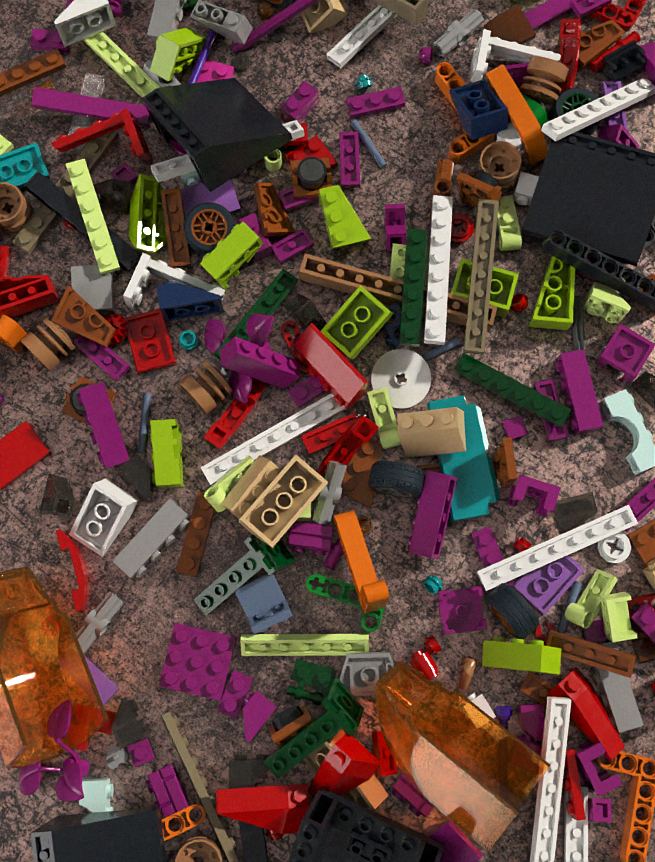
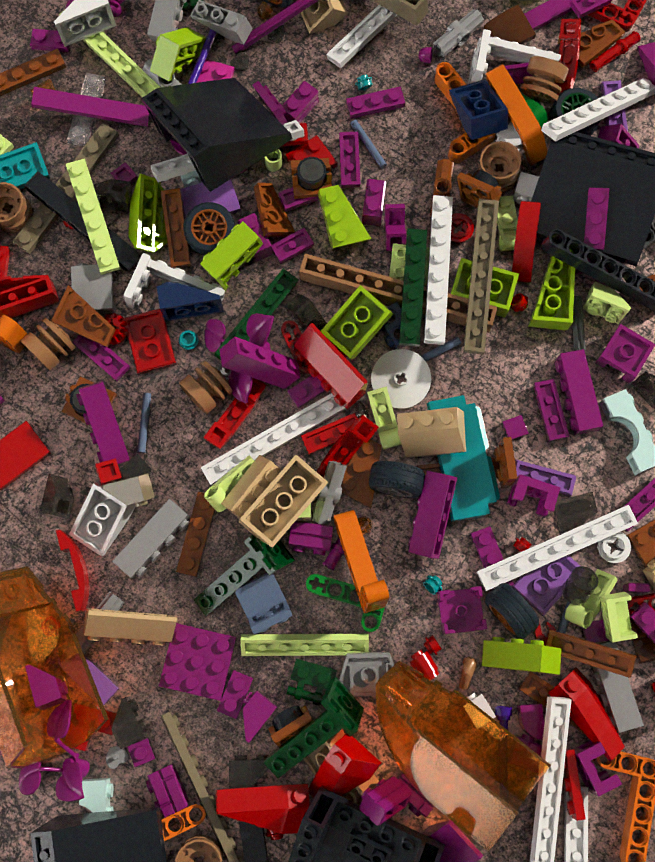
red bracket [51,108,153,163] -> none
lime wedge [150,419,183,489] -> none
red plate [371,729,398,777] -> none
dark green plate [454,353,571,428] -> none
magenta plate [588,798,612,823] -> none
black hinge [602,40,646,82] -> none
none -> magenta slope [25,665,68,710]
none -> tan slope [83,608,177,646]
none -> red plate [95,458,122,485]
none -> dark tan slope [102,473,155,507]
none -> magenta plate [252,81,287,125]
none -> magenta brick [359,776,412,826]
none -> magenta brick [362,179,386,226]
none -> red slope [512,201,541,283]
none -> medium lavender tile [515,460,576,496]
none -> clear smoke wheel [562,566,598,605]
none -> magenta plate [584,188,610,250]
none -> magenta tile [623,583,650,593]

